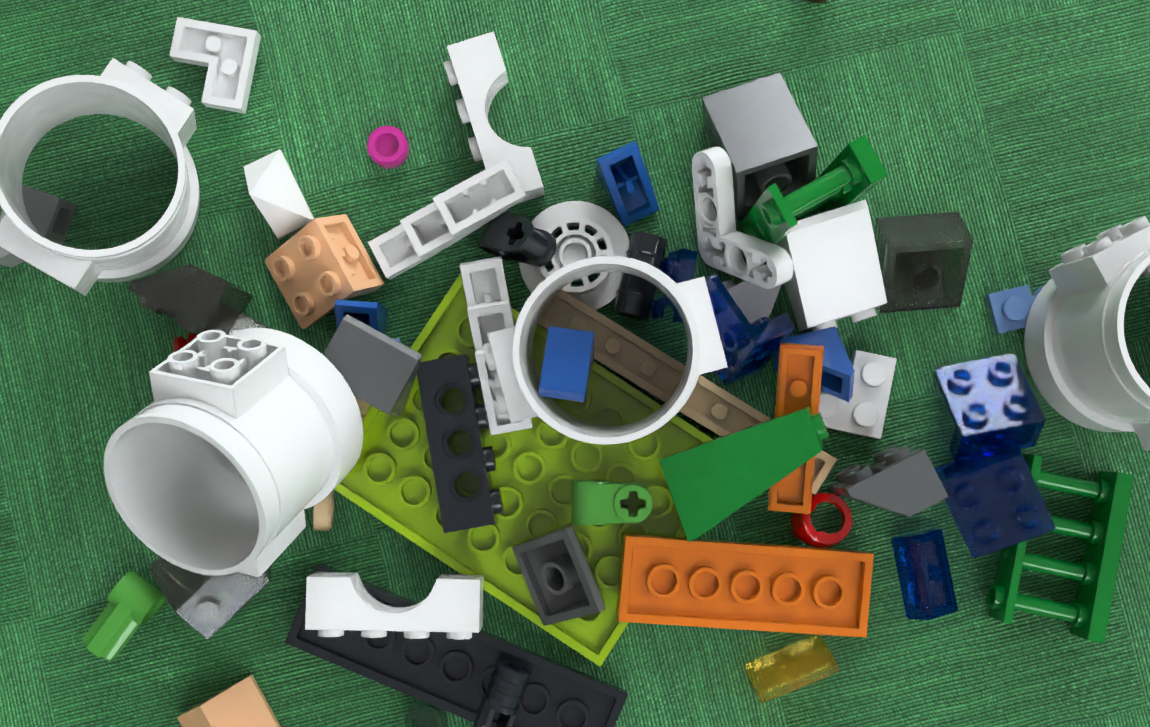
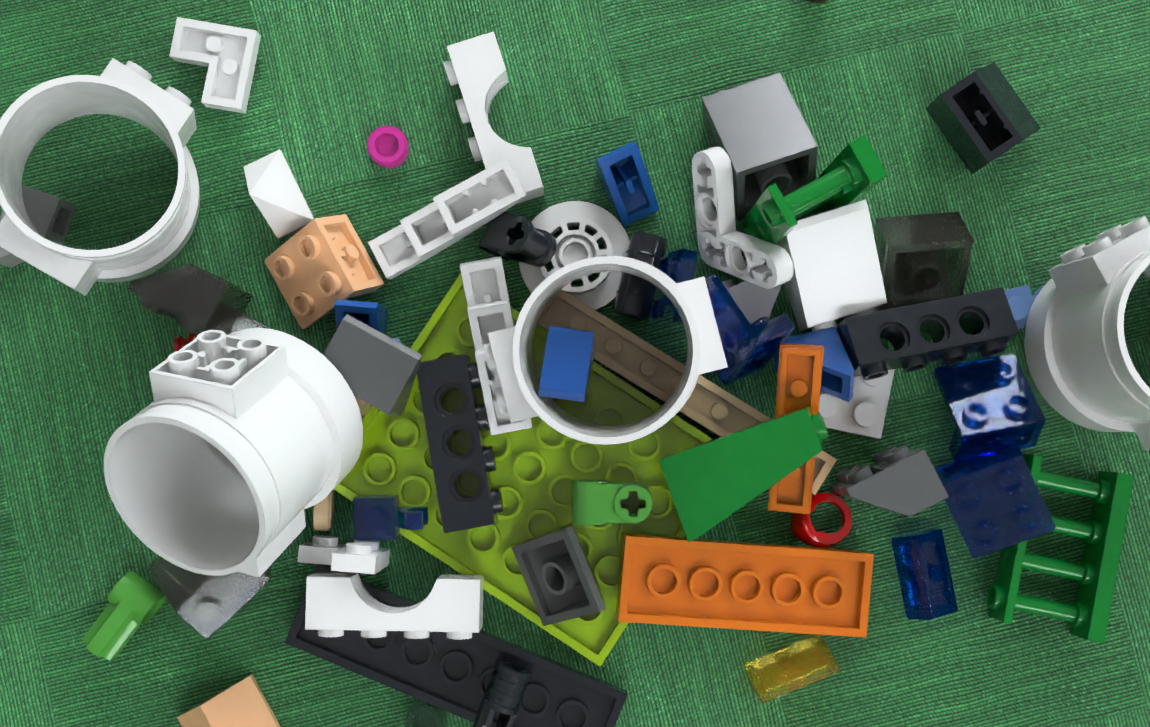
none -> white plate [297,535,390,575]
none -> clear blue plate [353,495,428,540]
none -> black brick [836,287,1019,380]
none -> black slope [926,62,1041,174]

